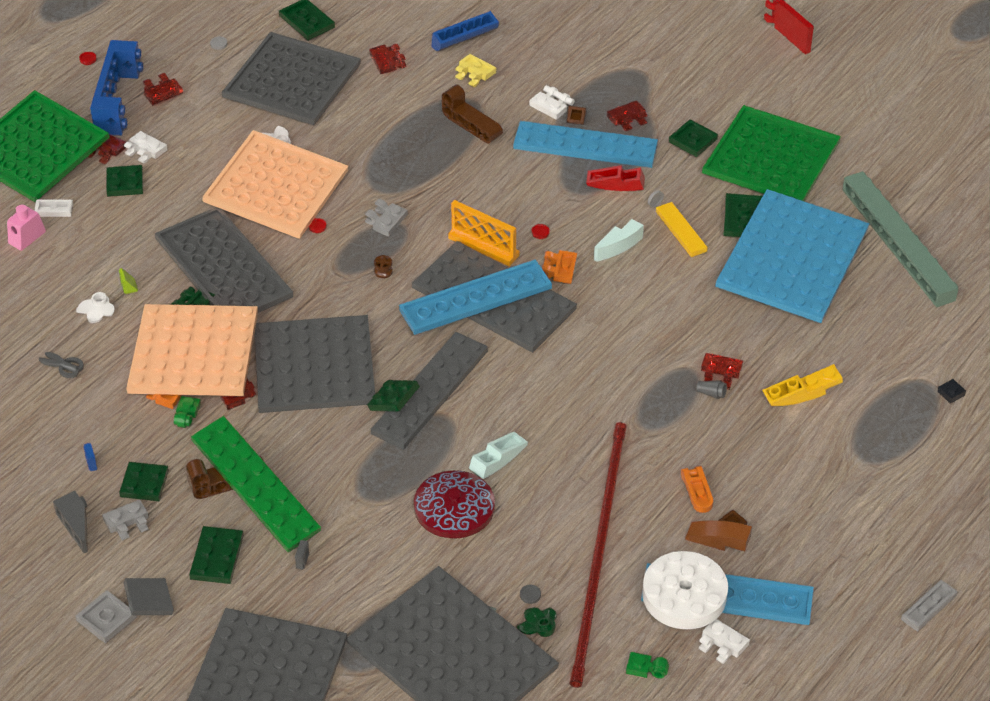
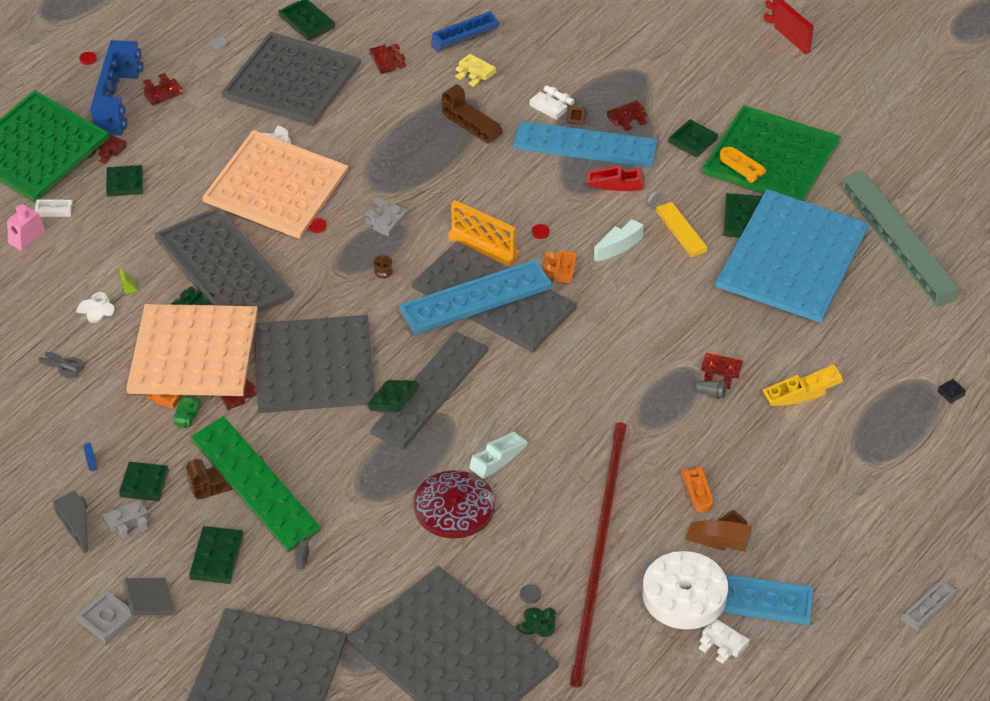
white plate [124,131,167,164] -> none
green plate [626,652,669,679] -> none
none -> light orange plate [720,147,766,183]

